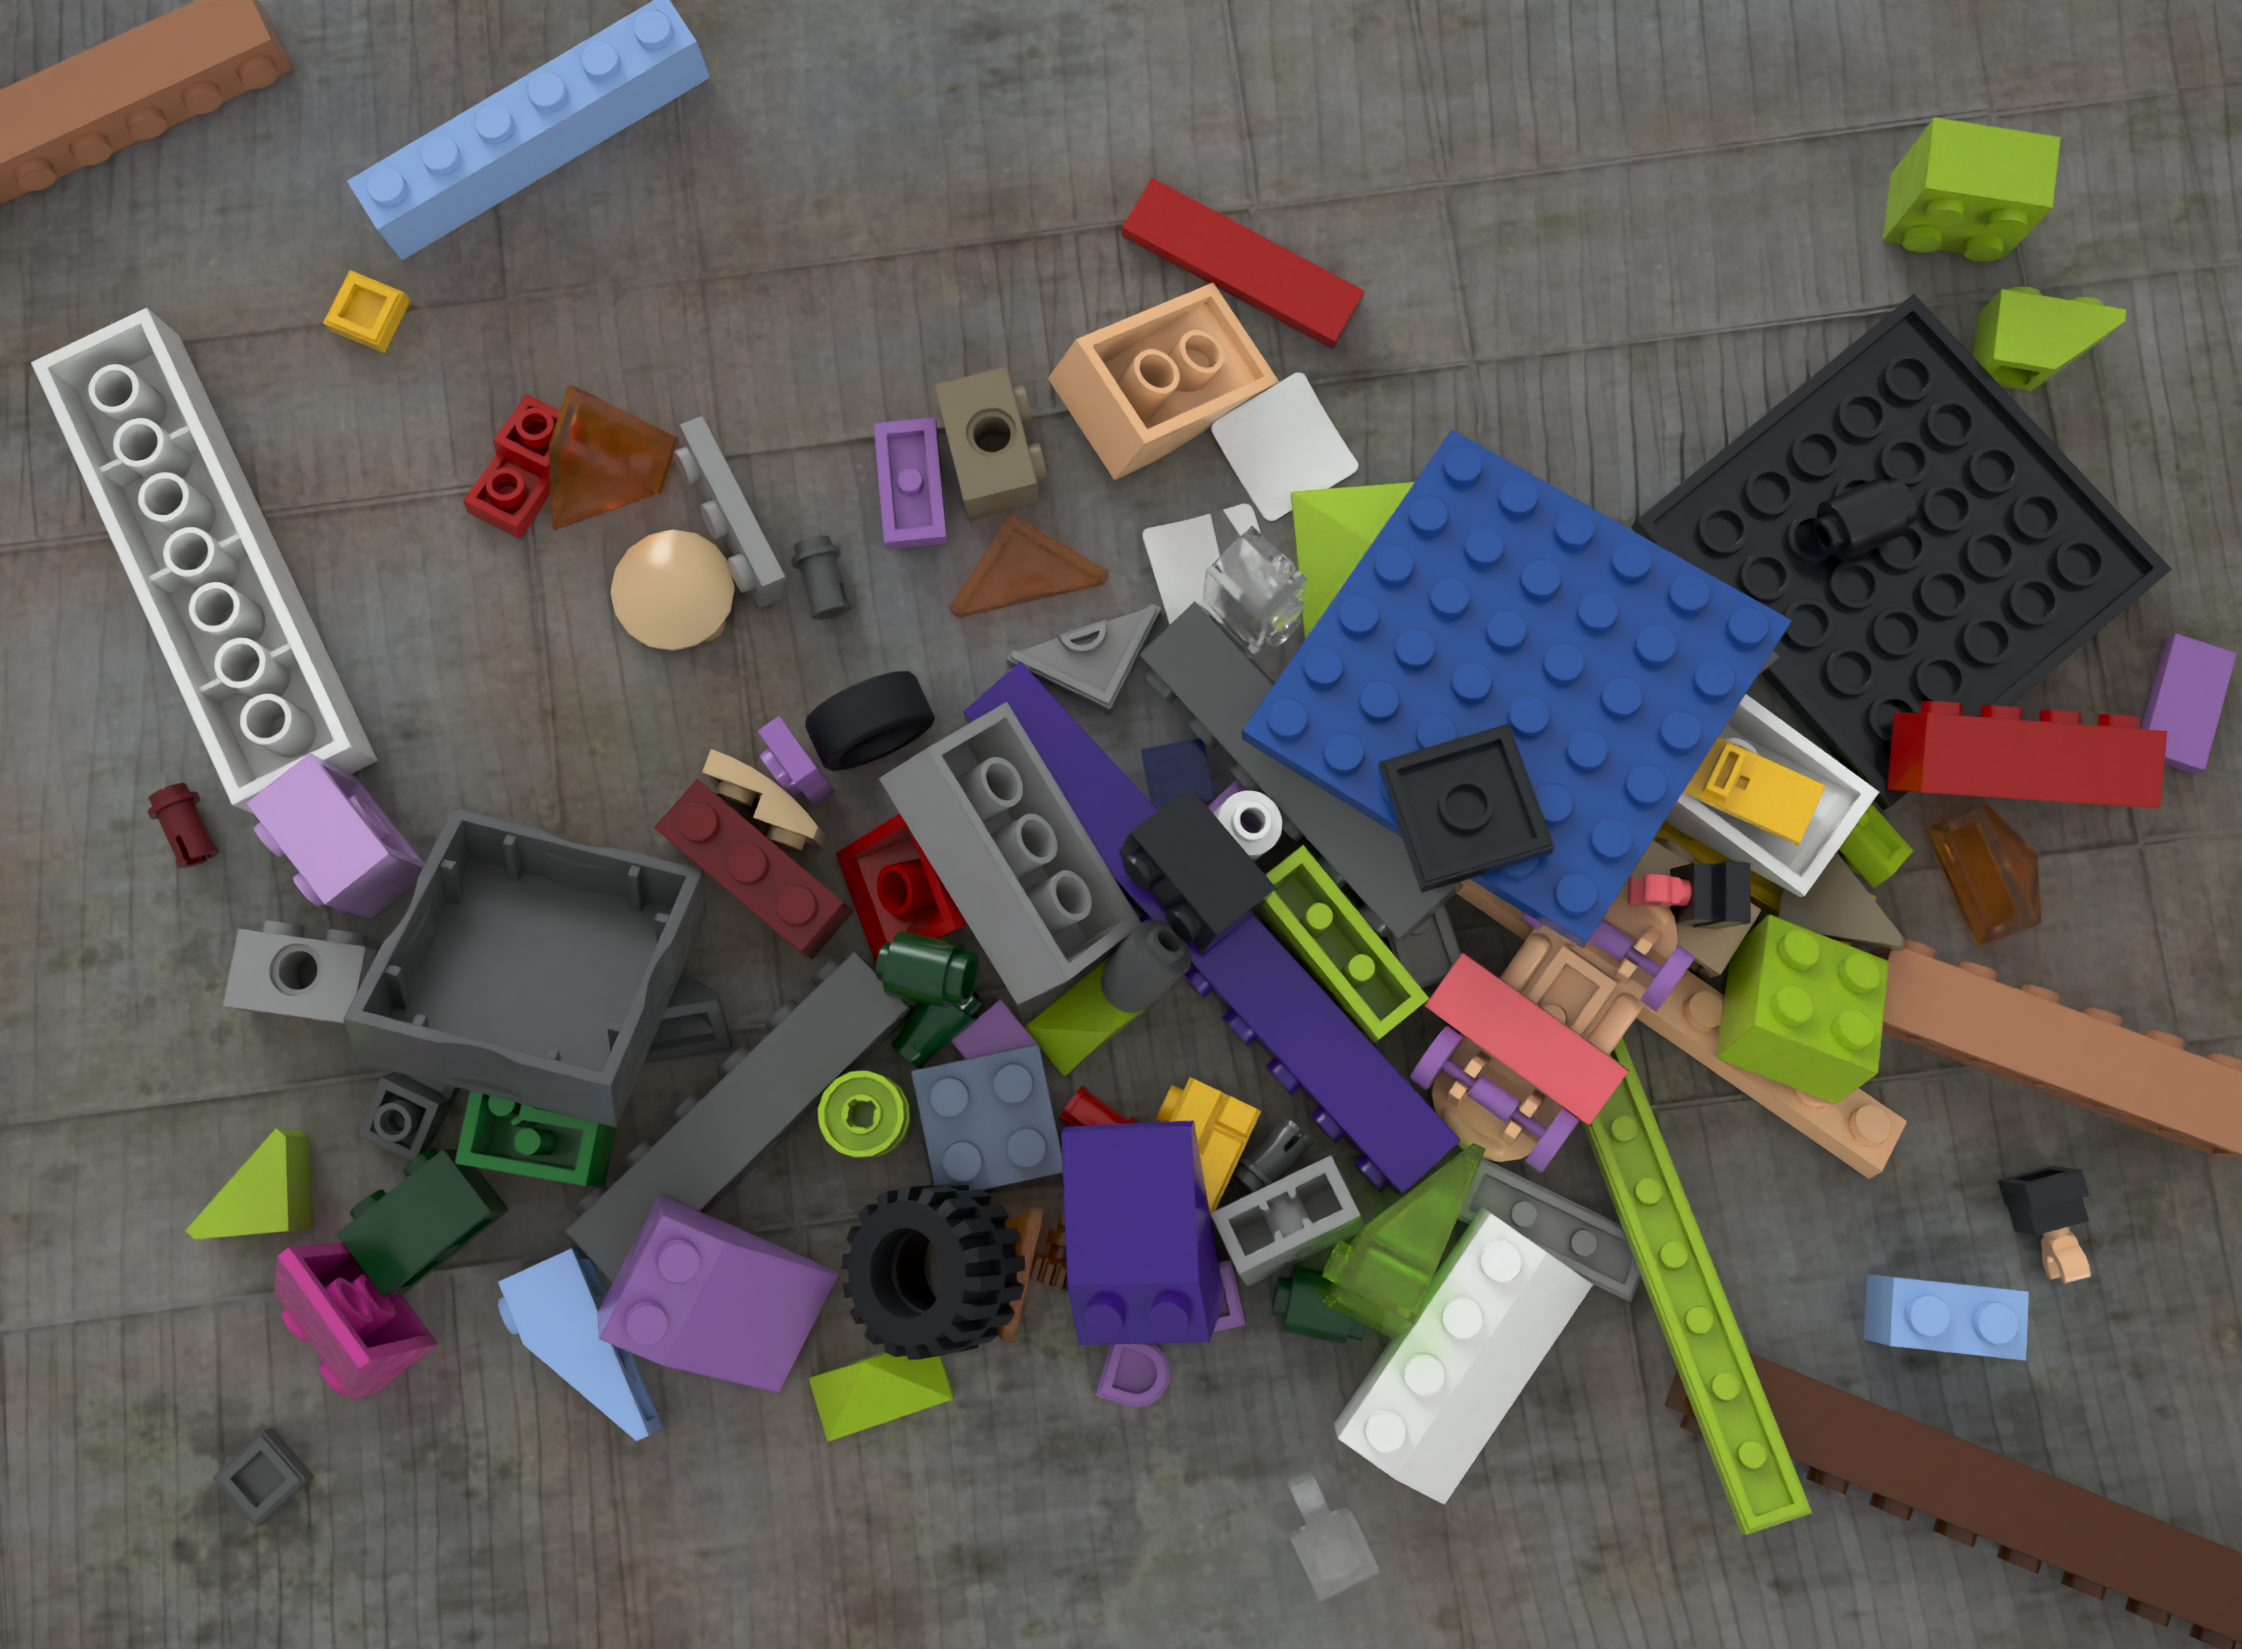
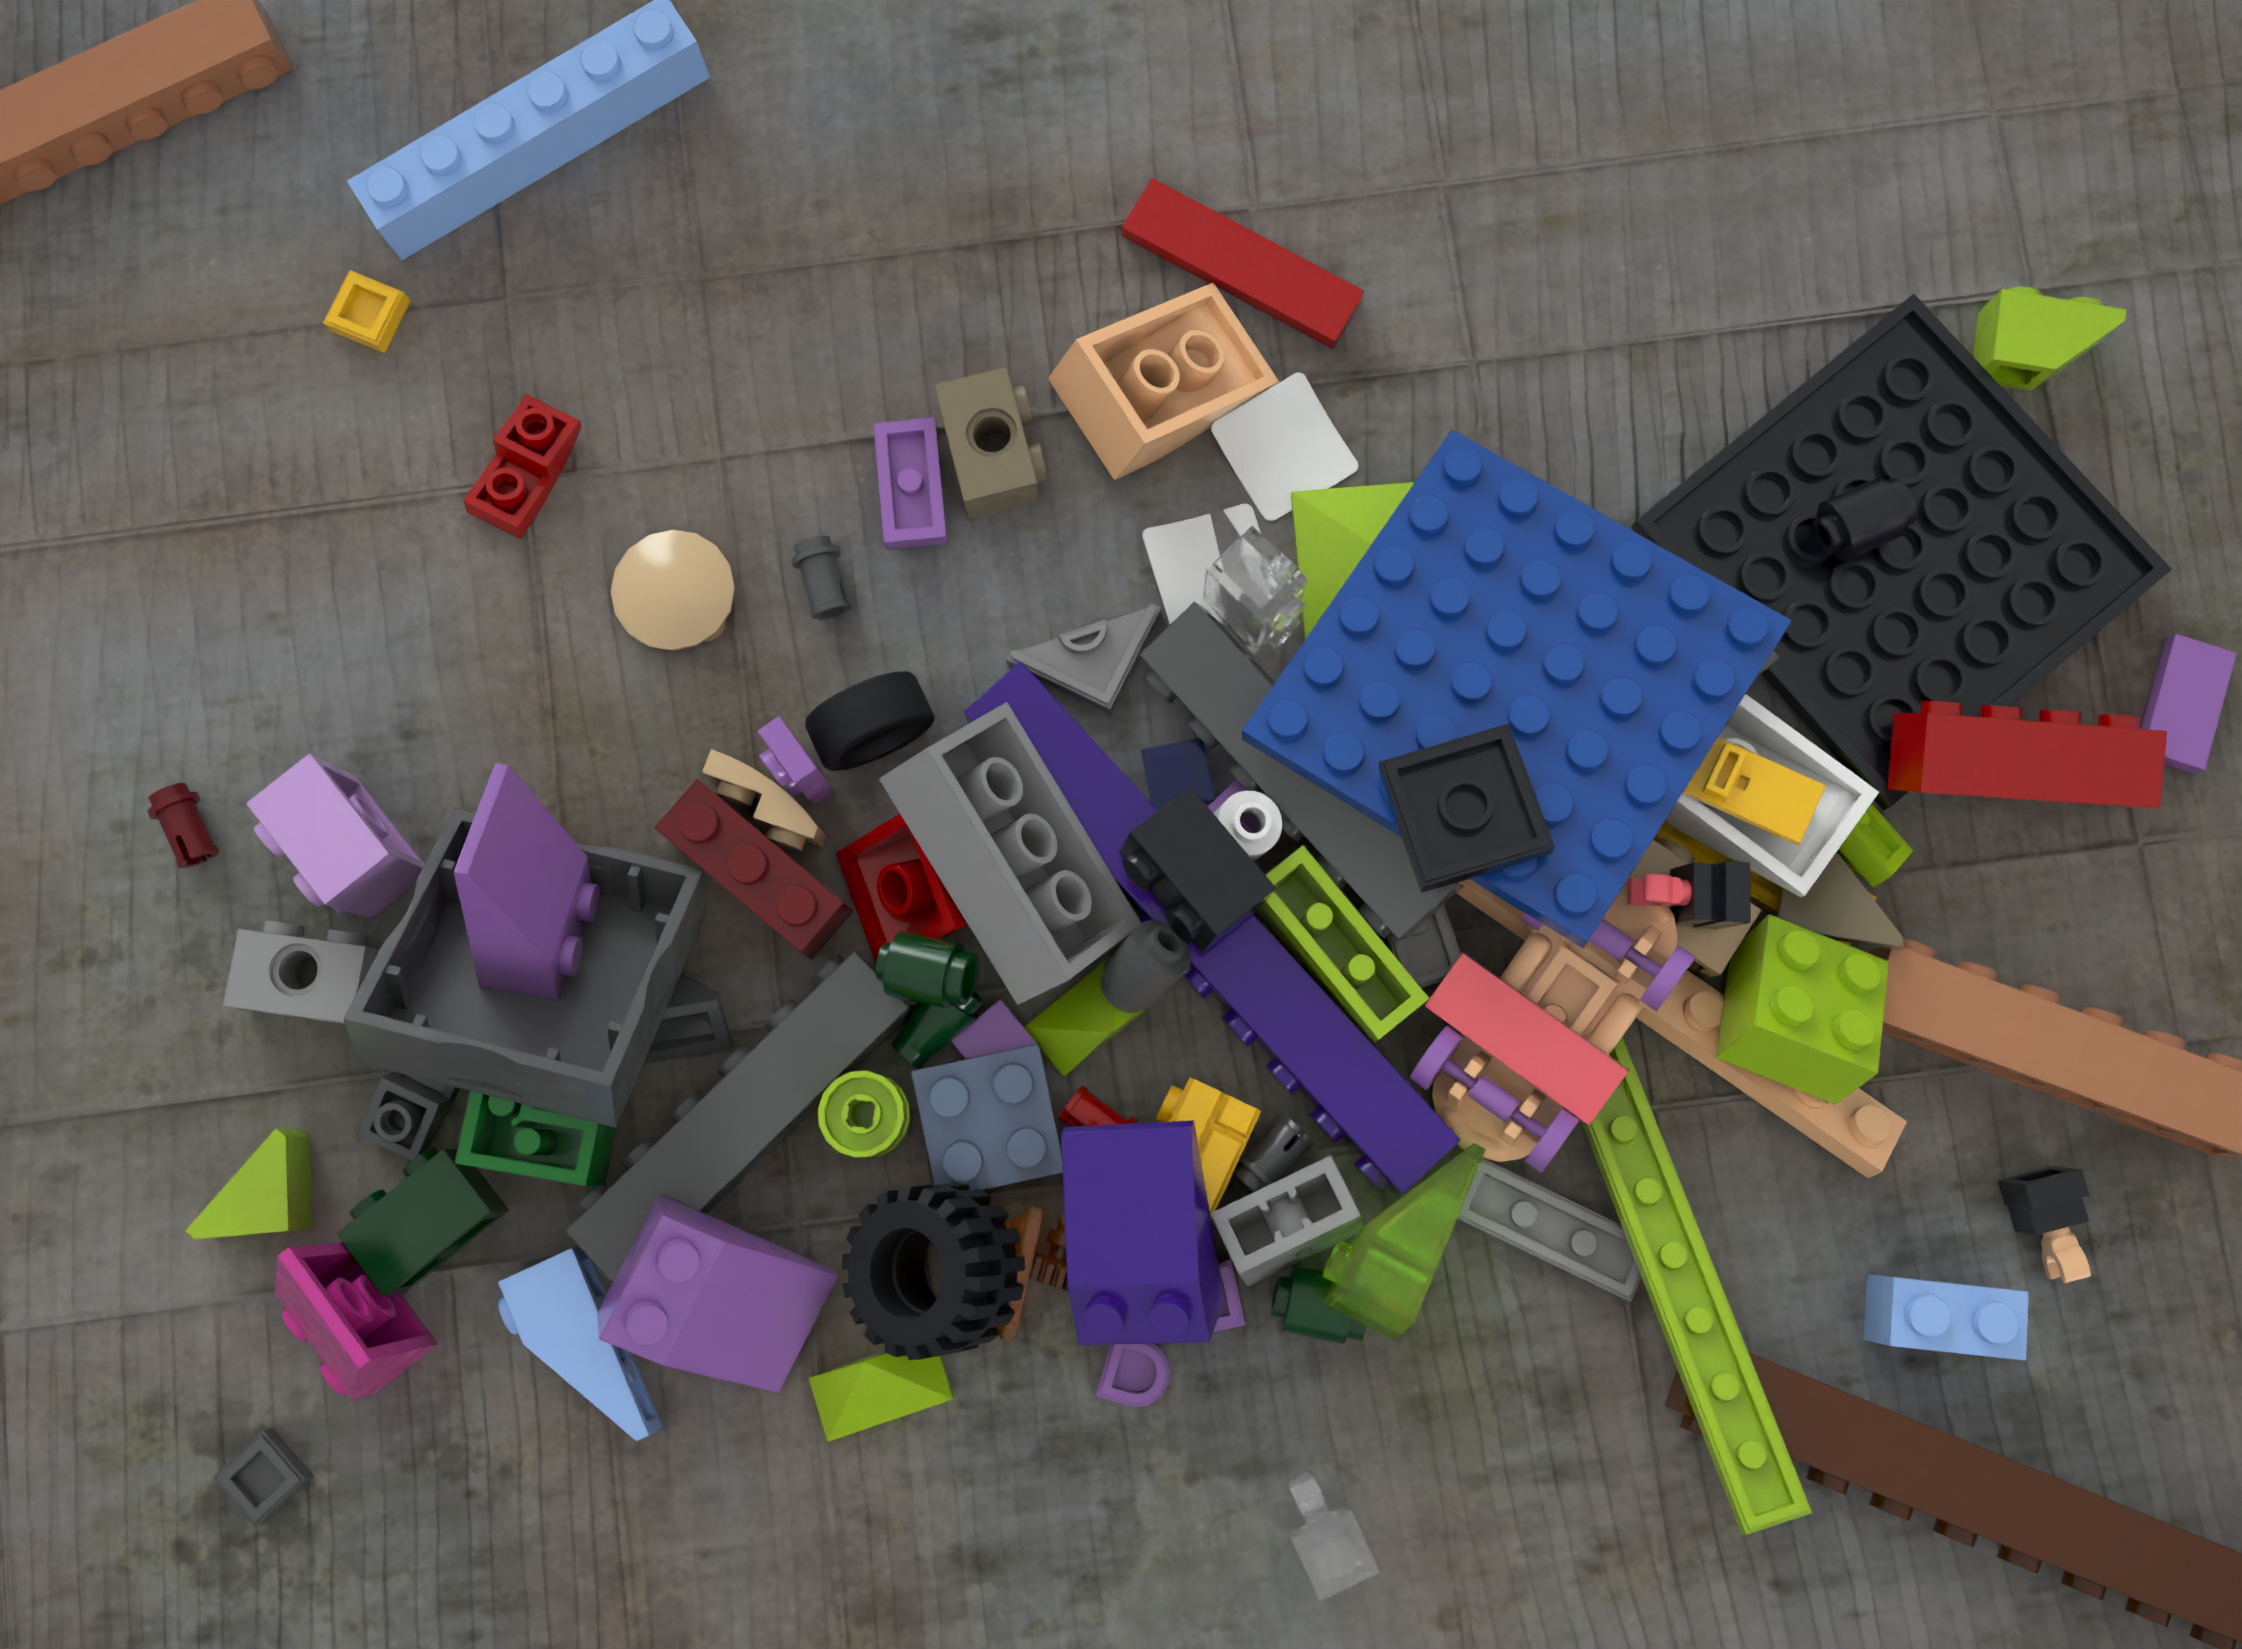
white brick [31,308,378,814] -> none
clear orange slope [549,386,679,531] -> none
light grey plate [673,416,785,609] -> none
clear orange tile [949,513,1109,618] -> none
white slope [1334,1207,1593,1505] -> none
lime brick [1882,117,2061,263] -> none
clear orange slope [1925,804,2042,946] -> none
none -> medium lavender slope [454,763,600,1000]

